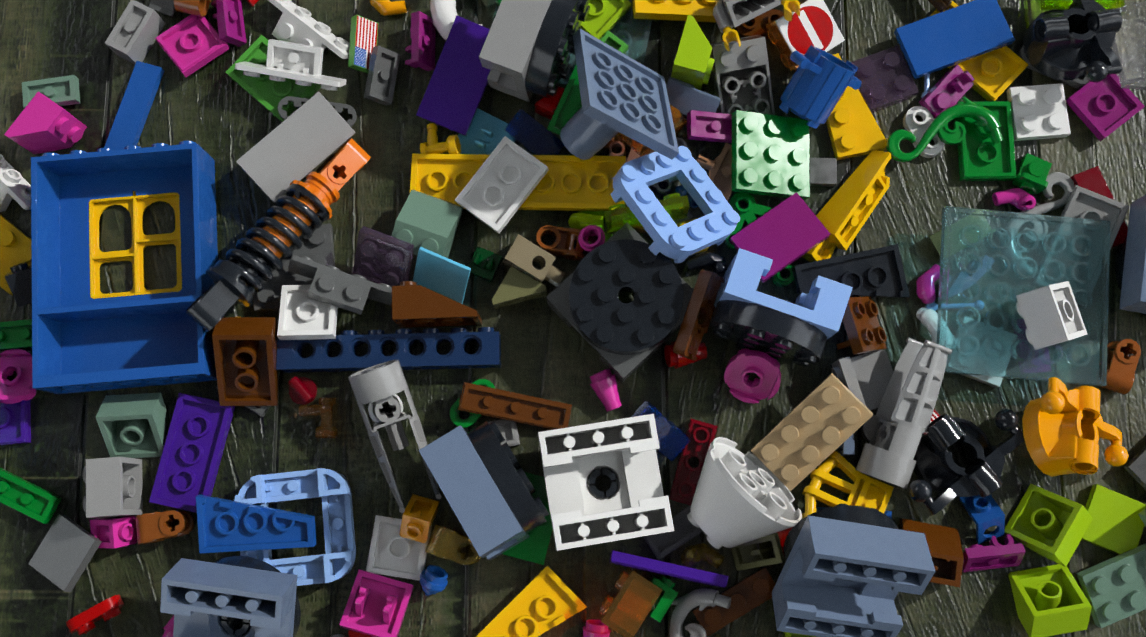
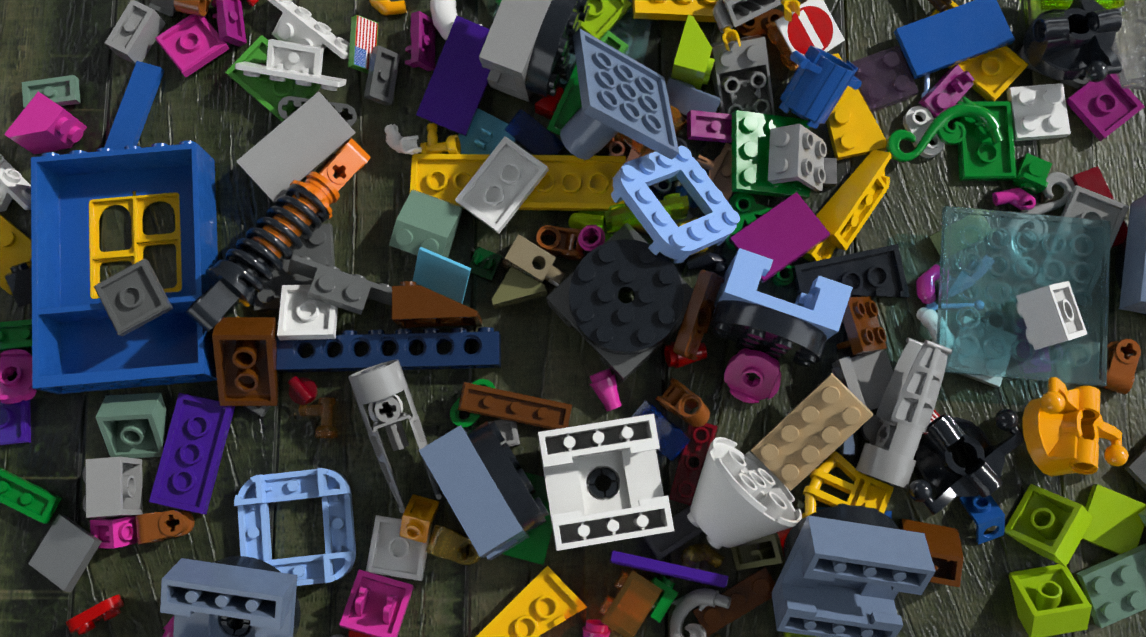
blue wing [196,494,316,553] -> none
clear purple plate [353,226,414,287] -> none
blue plate [419,565,448,596] -> none
magenta plate [962,534,1026,572] -> none
none -> dark grey tile [94,258,173,337]
none -> white piece [385,124,422,155]
none -> dark orange piece [655,378,710,427]
none -> light grey bracket [768,124,827,191]

